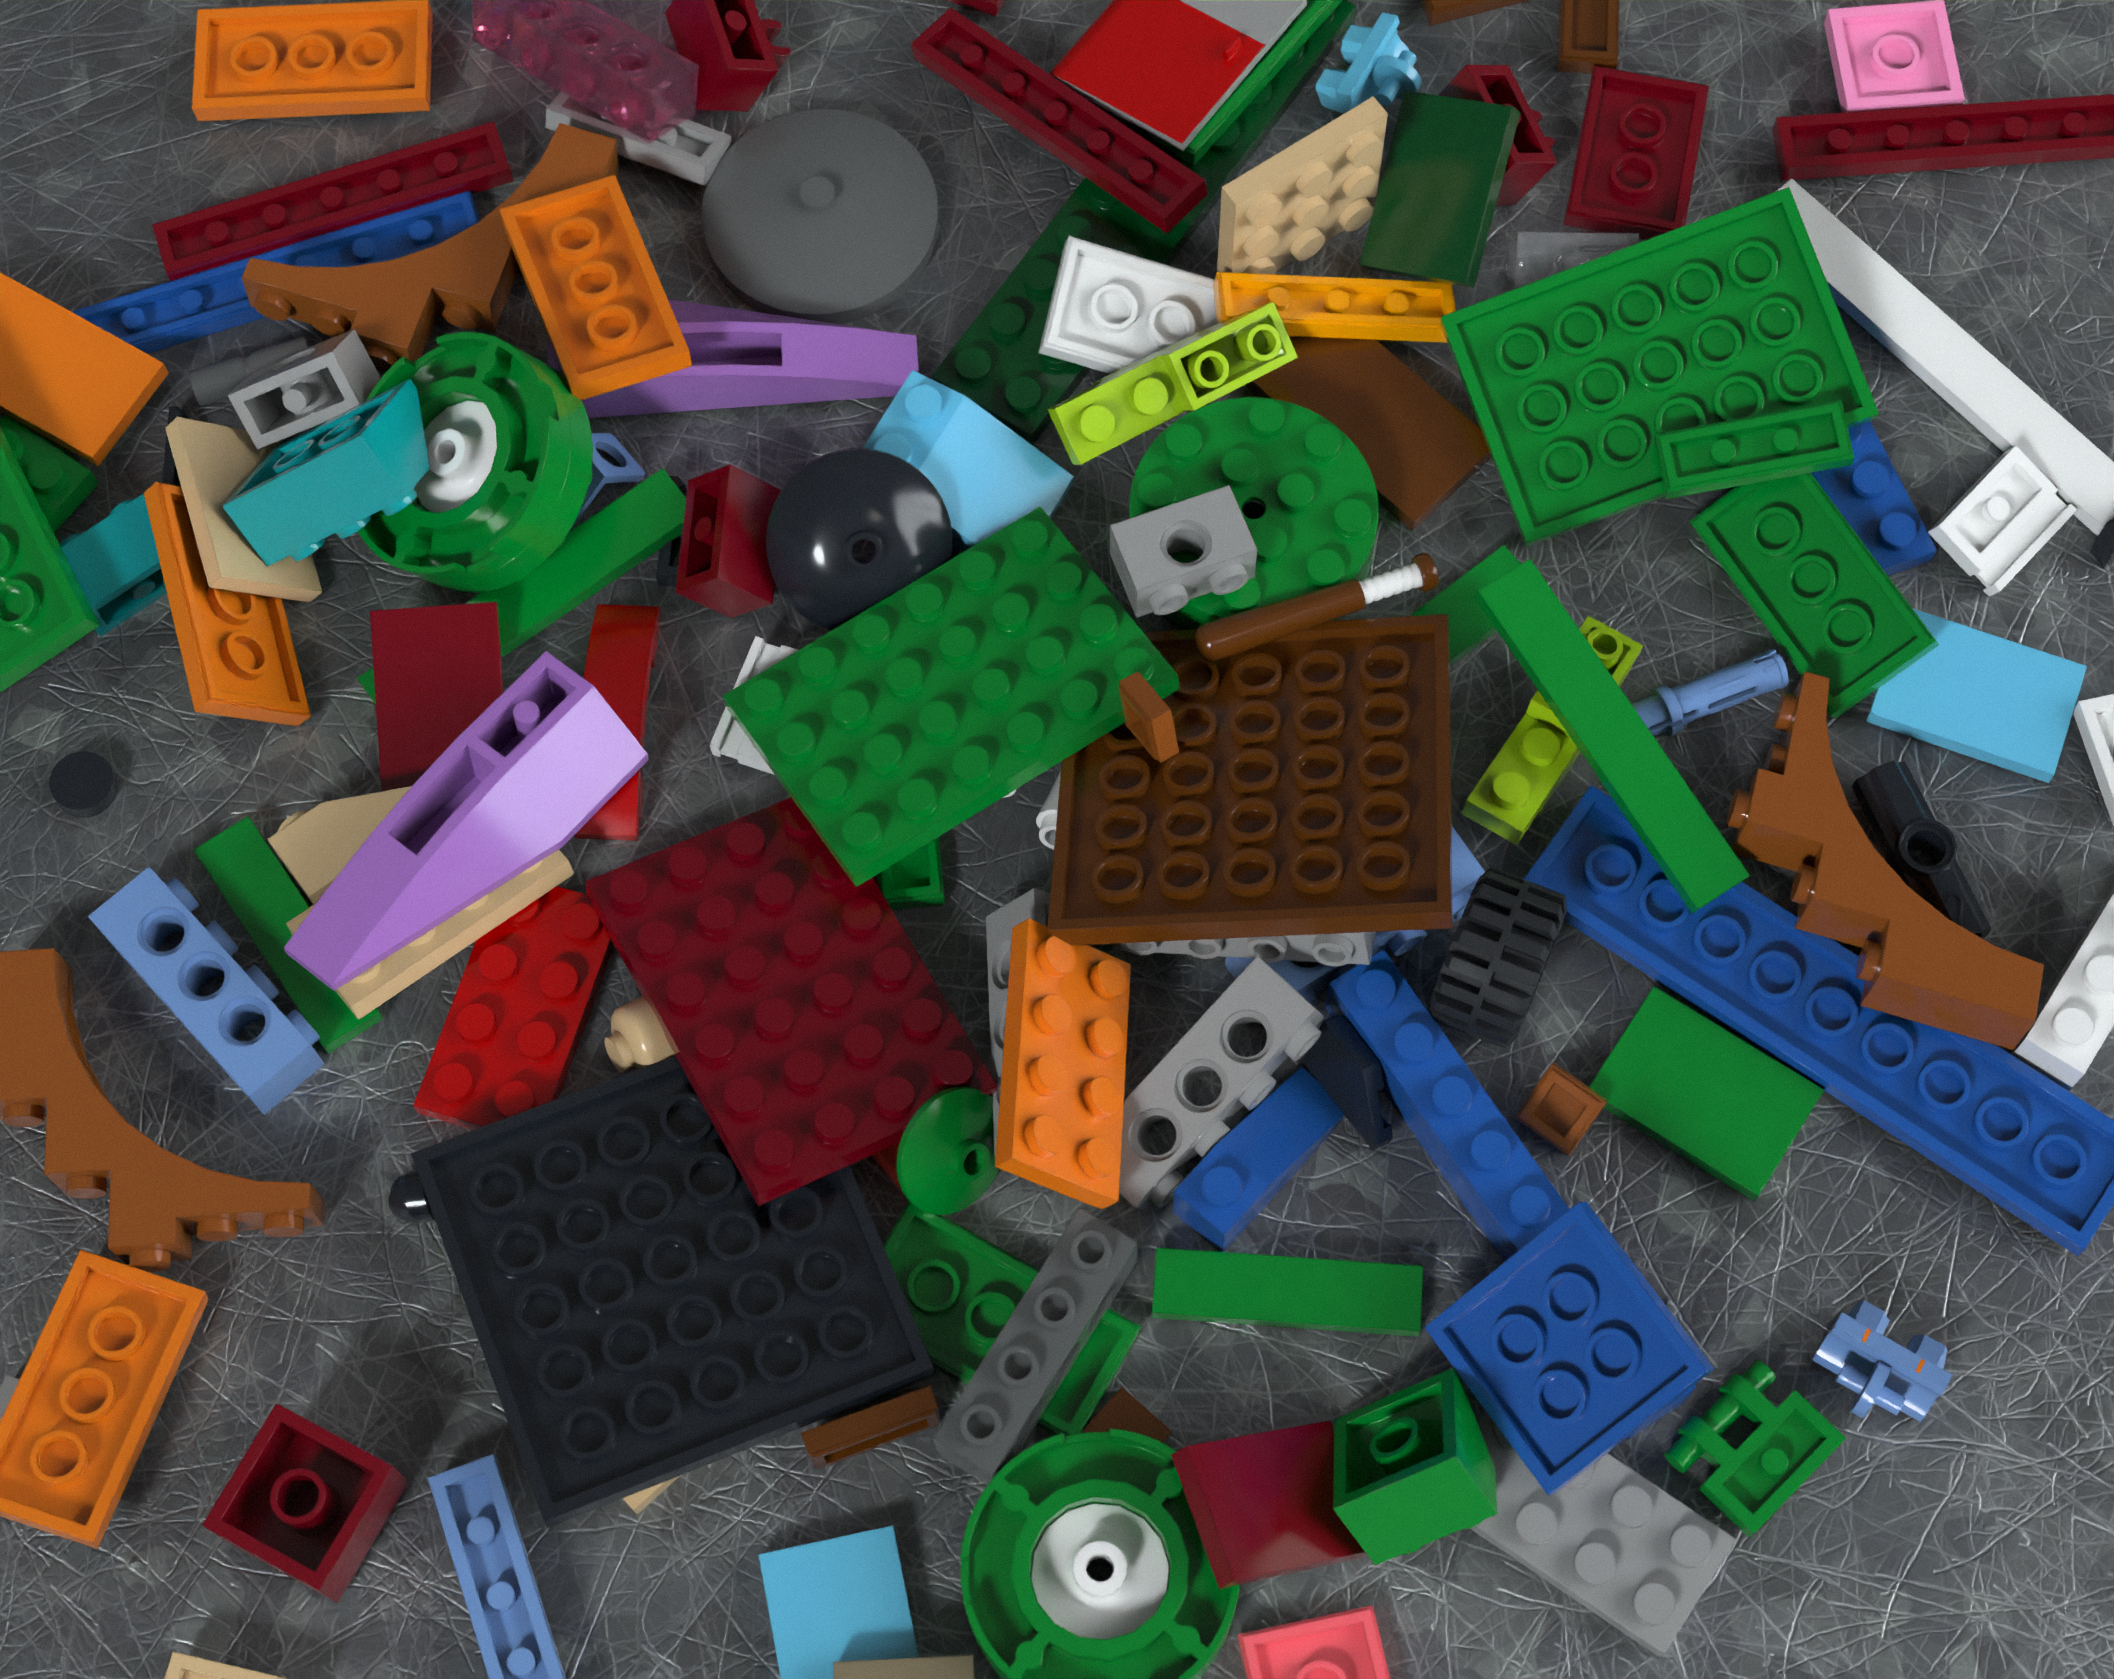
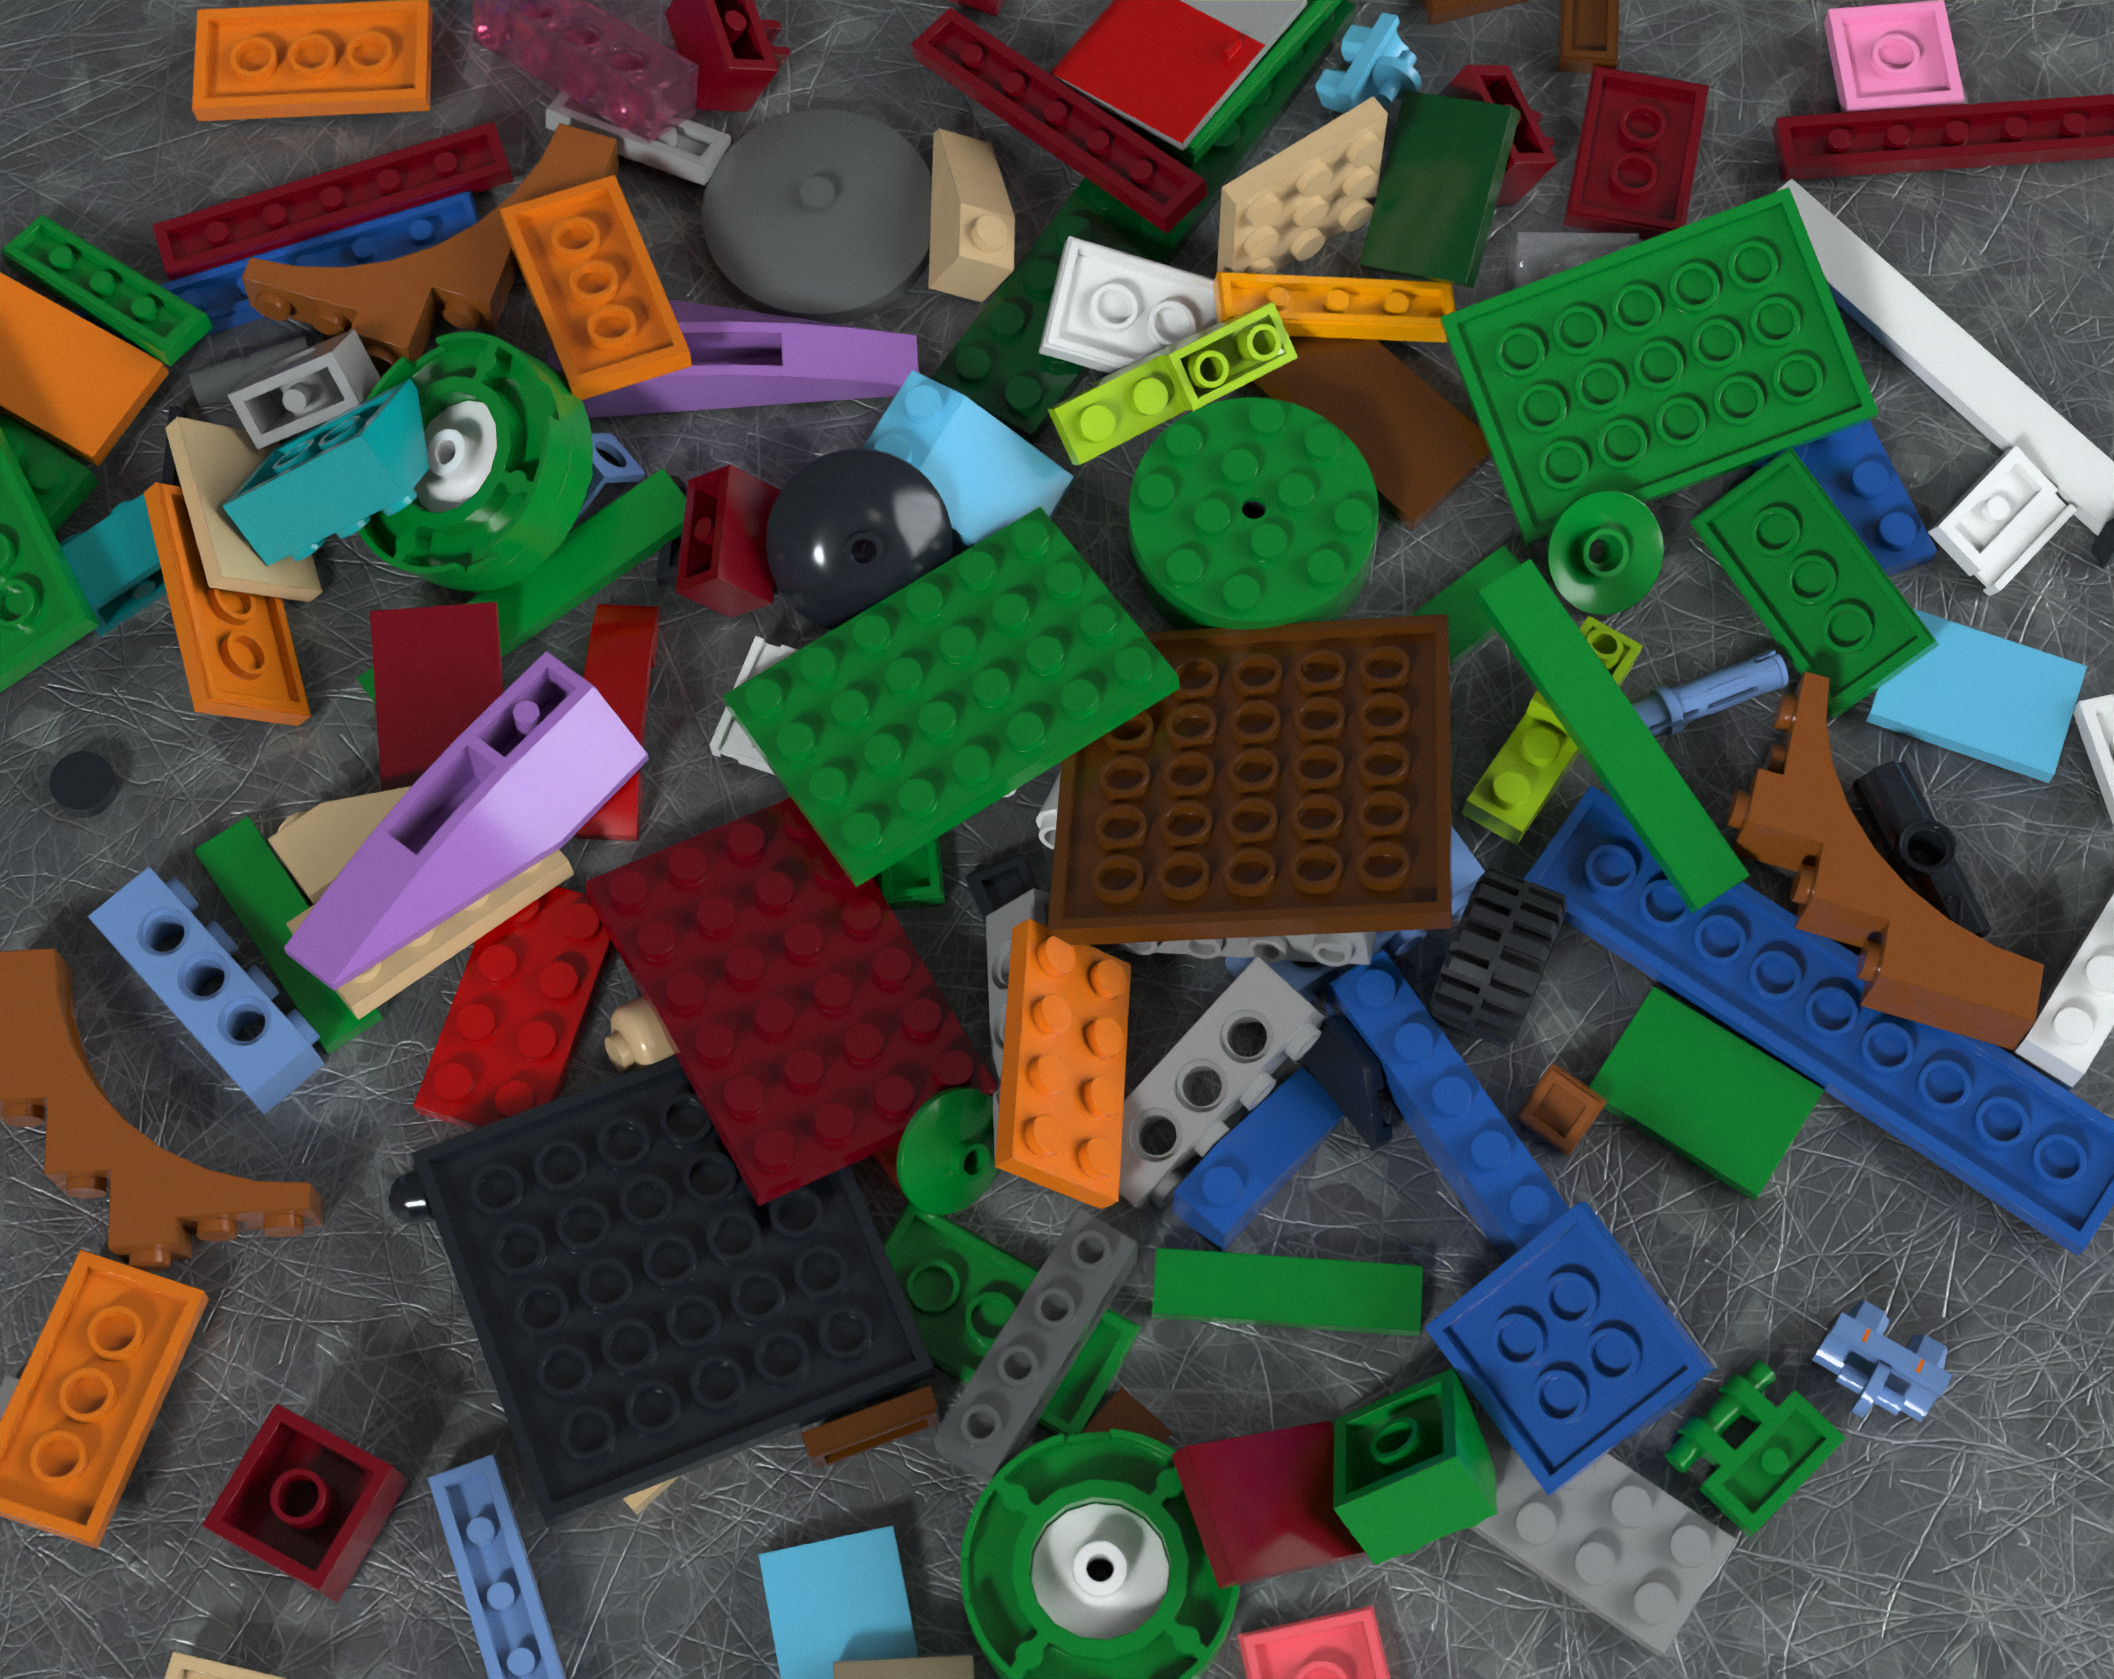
light grey brick [1110,485,1257,618] -> none
dark orange tile [1118,672,1179,763] -> none
reddish brown piece [1195,553,1439,661] -> none
green tile [1654,400,1854,499] -> none
none -> green tile [0,214,213,367]
none -> tan slope [928,128,1015,302]
none -> black tile [965,852,1040,929]
none -> green dish [1546,490,1664,615]

